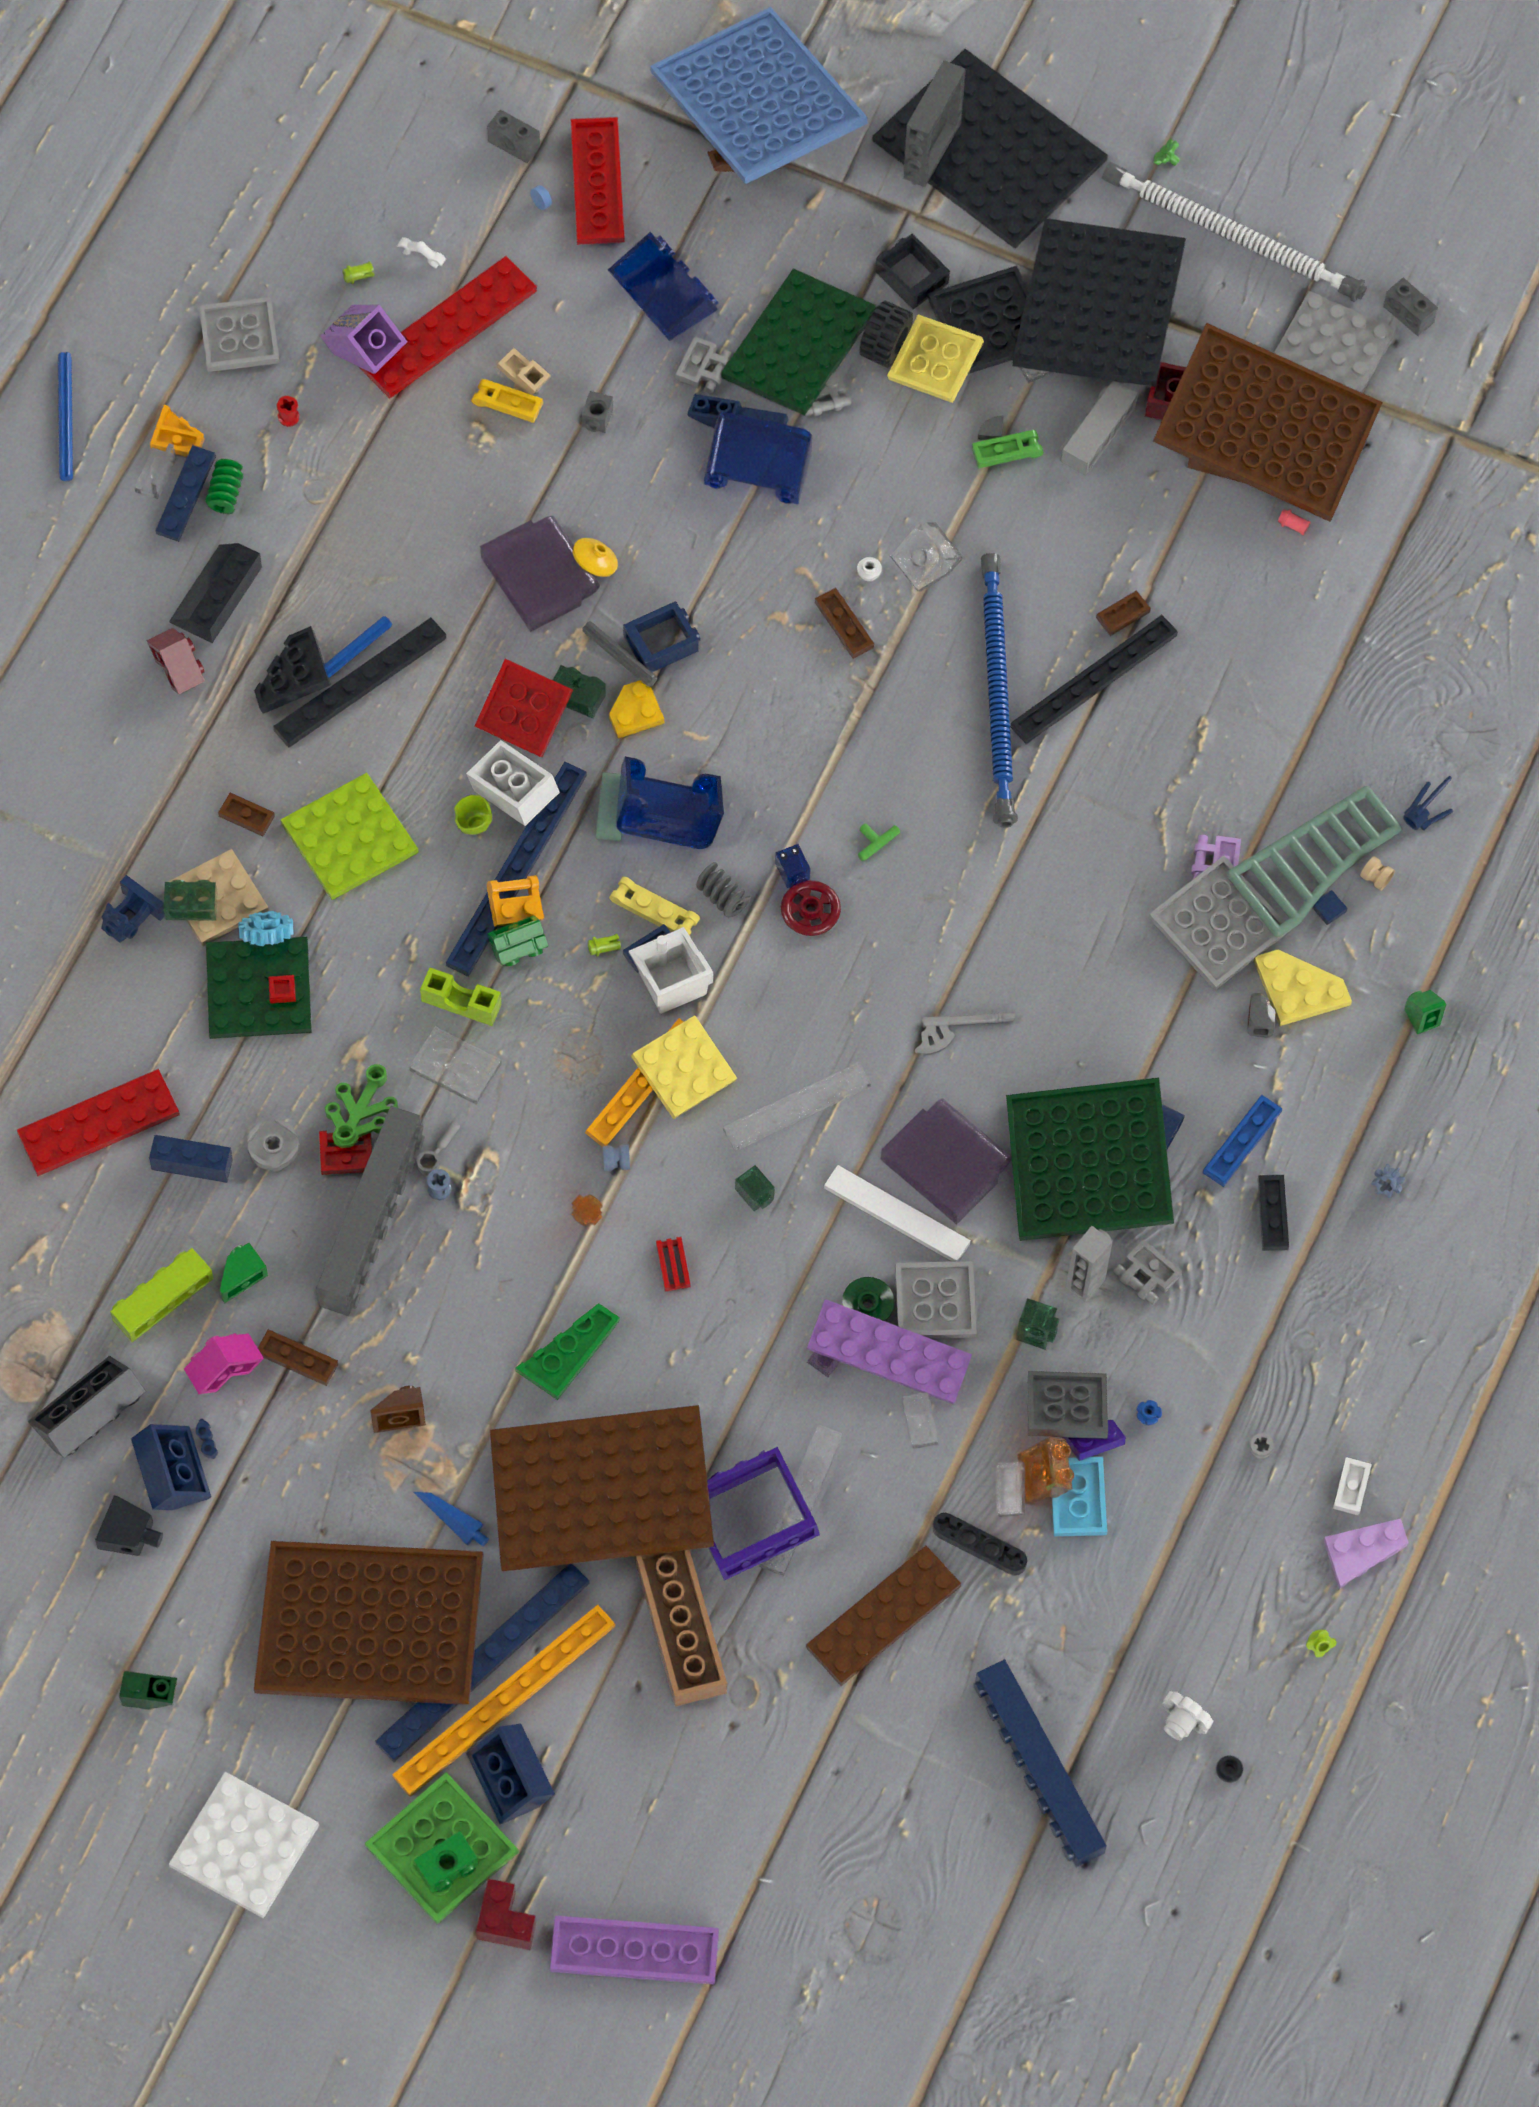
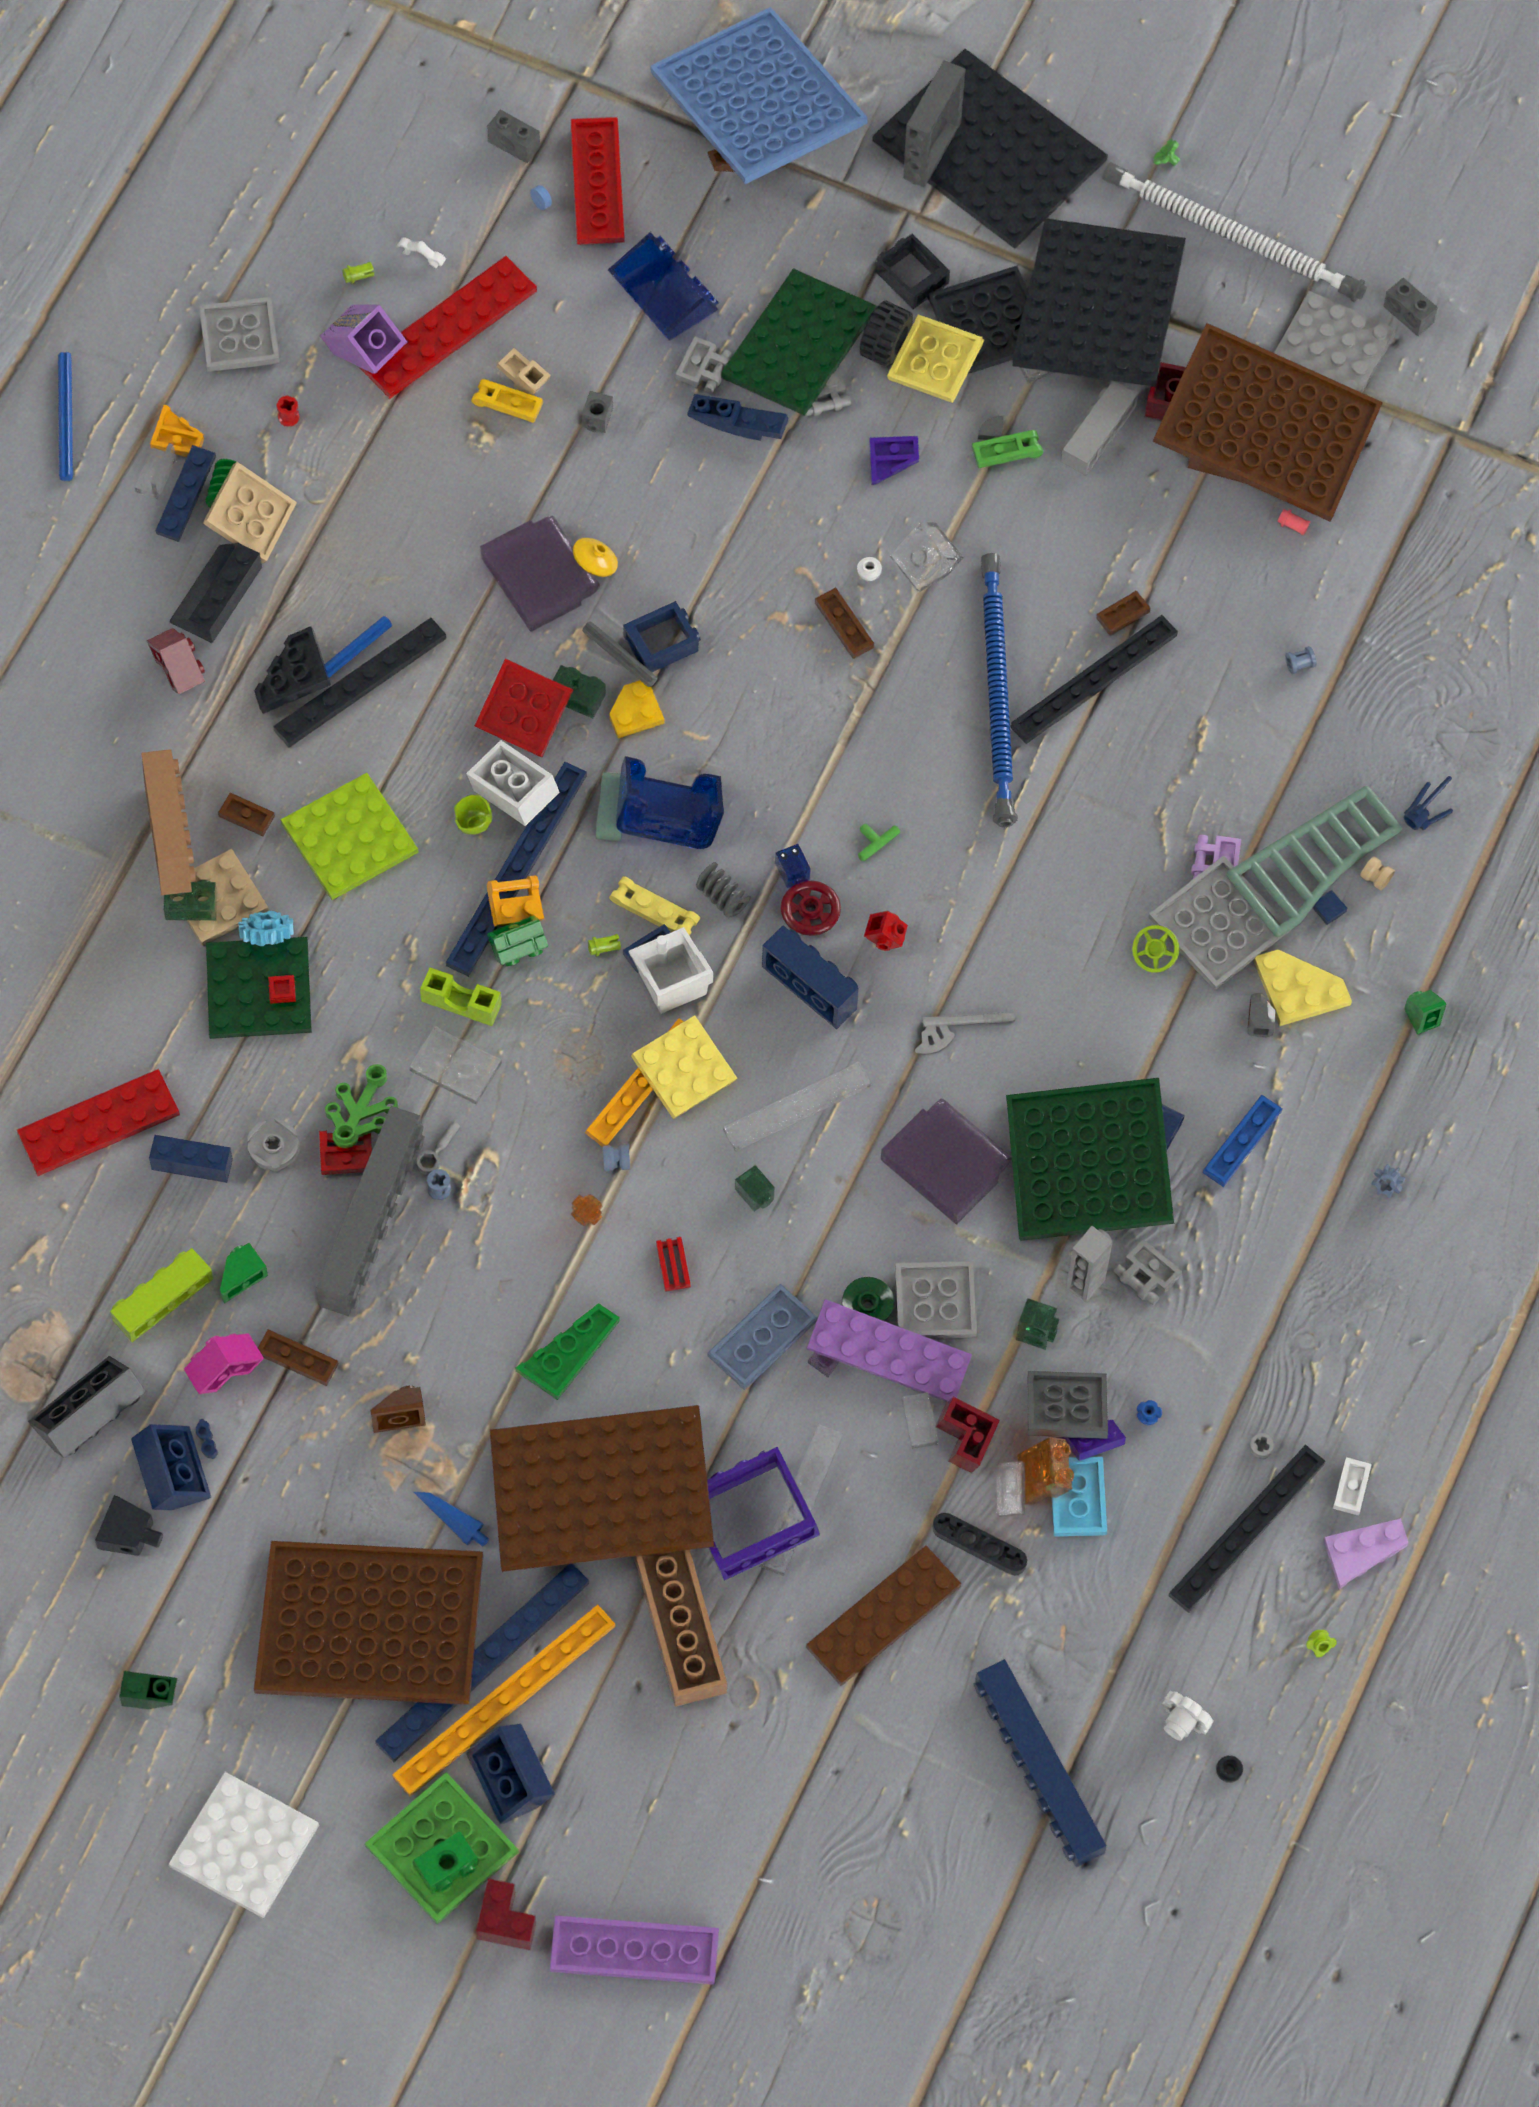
dark blue tile [101,875,167,943] -> none
clear blue windscreen [704,412,812,504] -> none
white tile [824,1165,970,1262] -> none
black plate [1258,1175,1289,1251] -> none
none -> medium nougat brick [141,749,196,895]
none -> tan plate [203,462,297,564]
none -> sand blue tile [707,1284,818,1390]
none -> dark blue brick [762,925,859,1030]
none -> red brick [864,911,908,951]
none -> dark purple wing [869,436,919,485]
none -> dark red brick [935,1396,1000,1473]
none -> lime wheel [1132,925,1179,973]
none -> black plate [1168,1444,1326,1613]
none -> sand blue bush [1285,646,1317,674]

